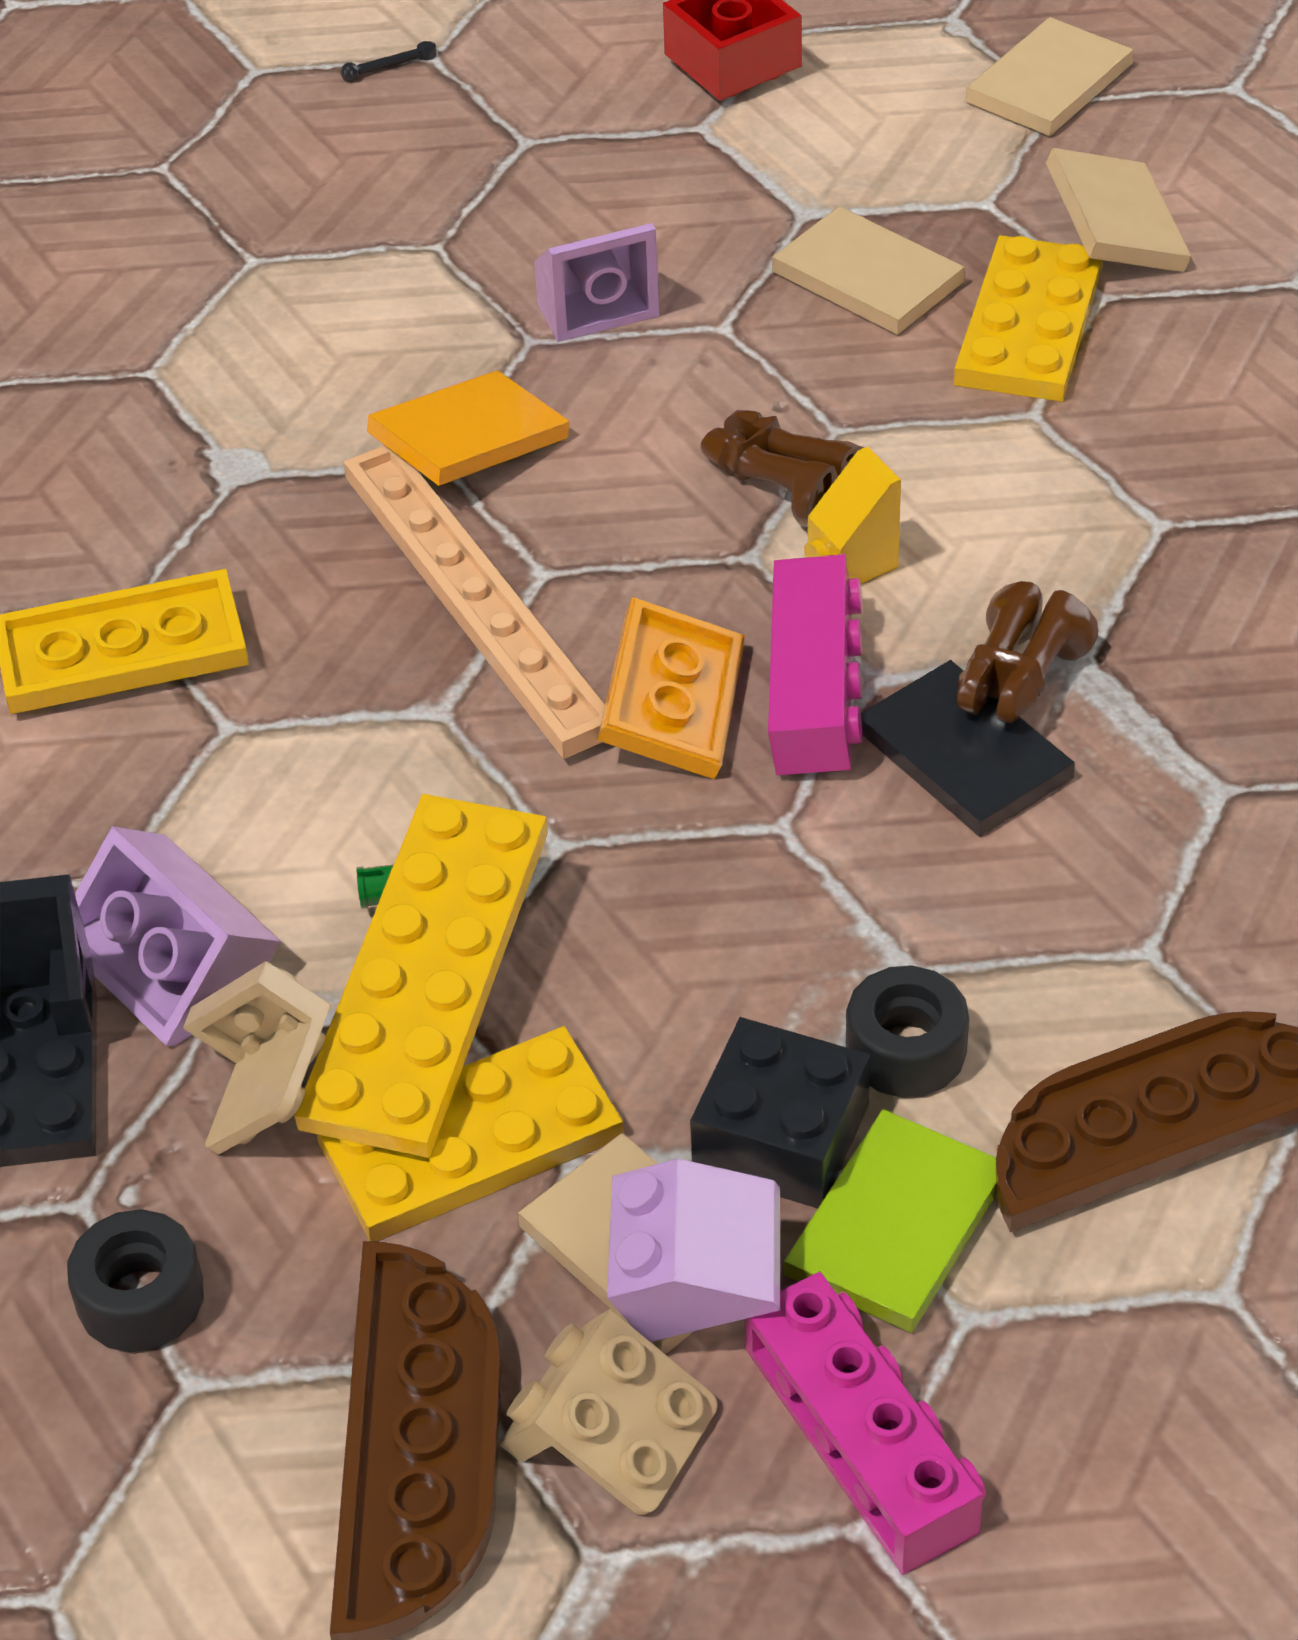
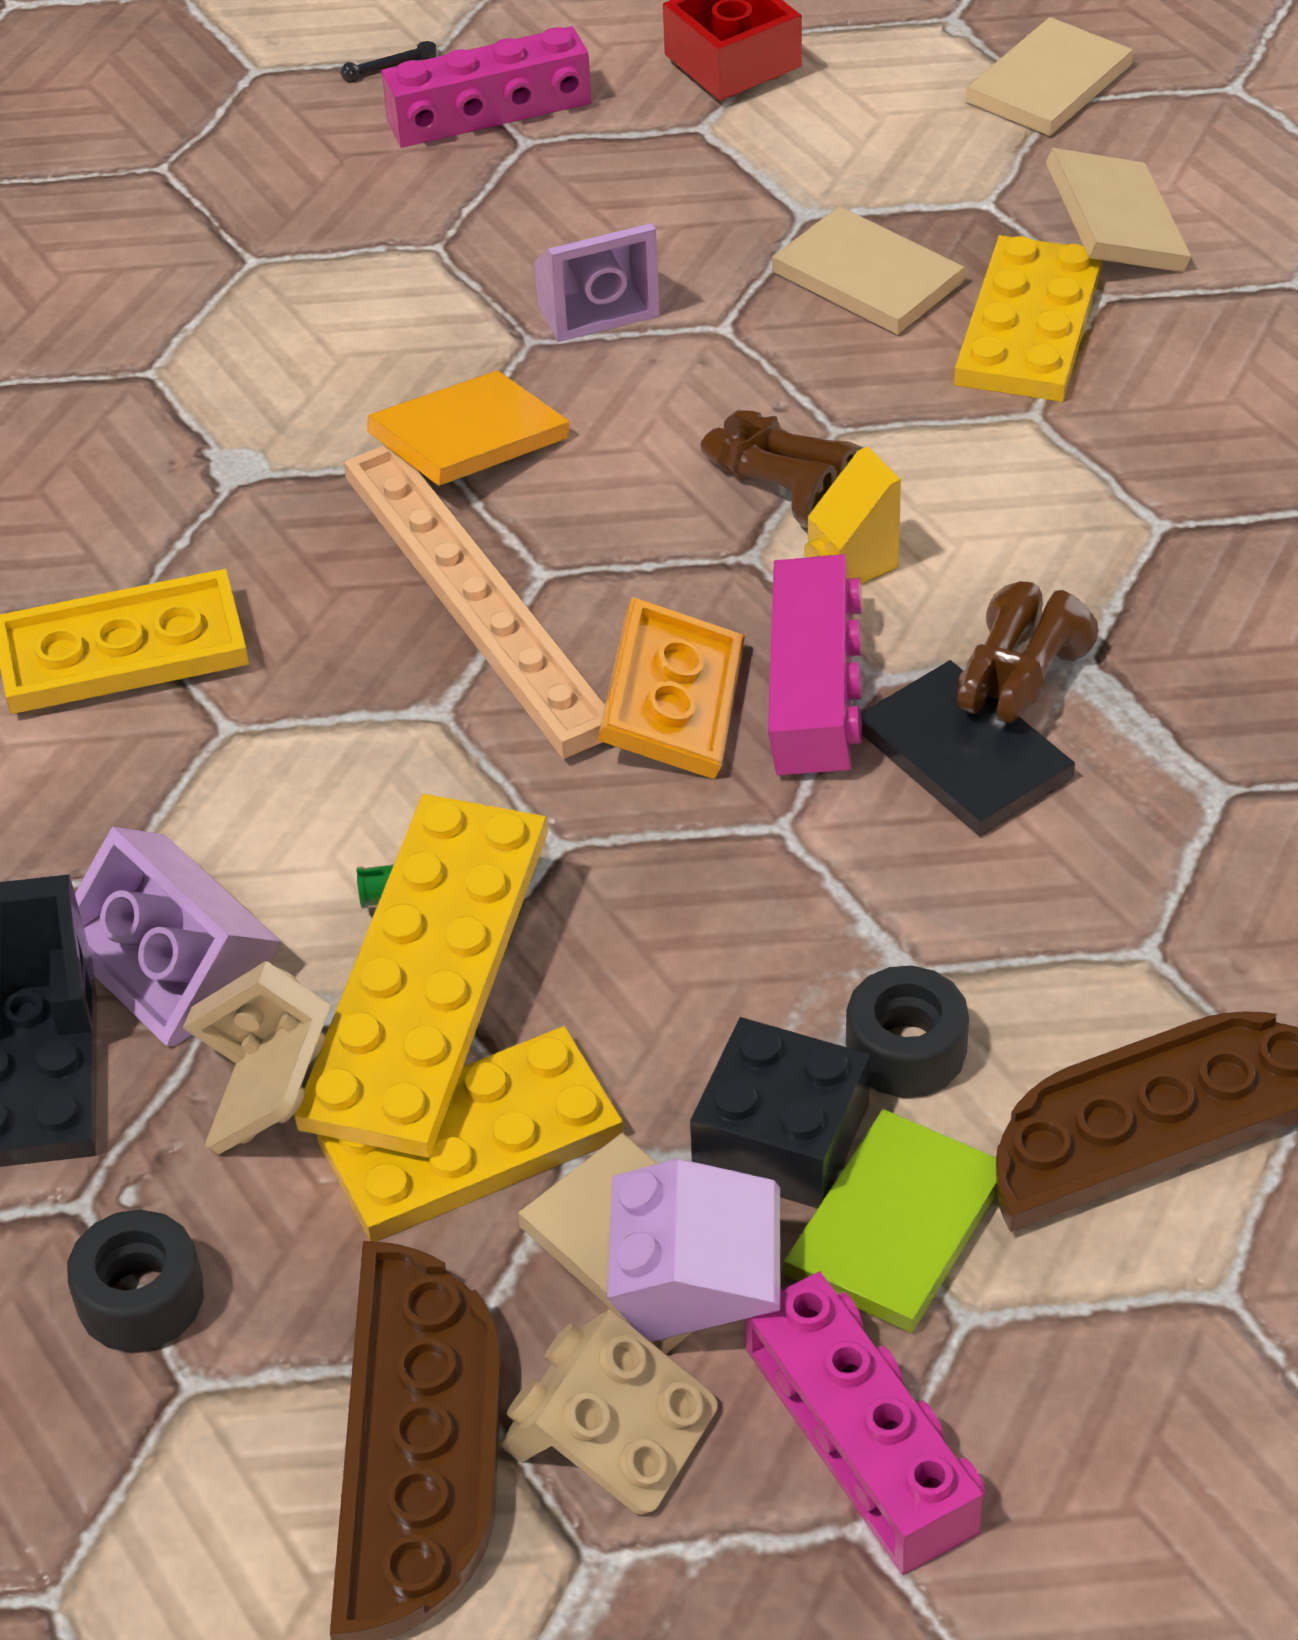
none -> dark pink brick [381,26,592,148]

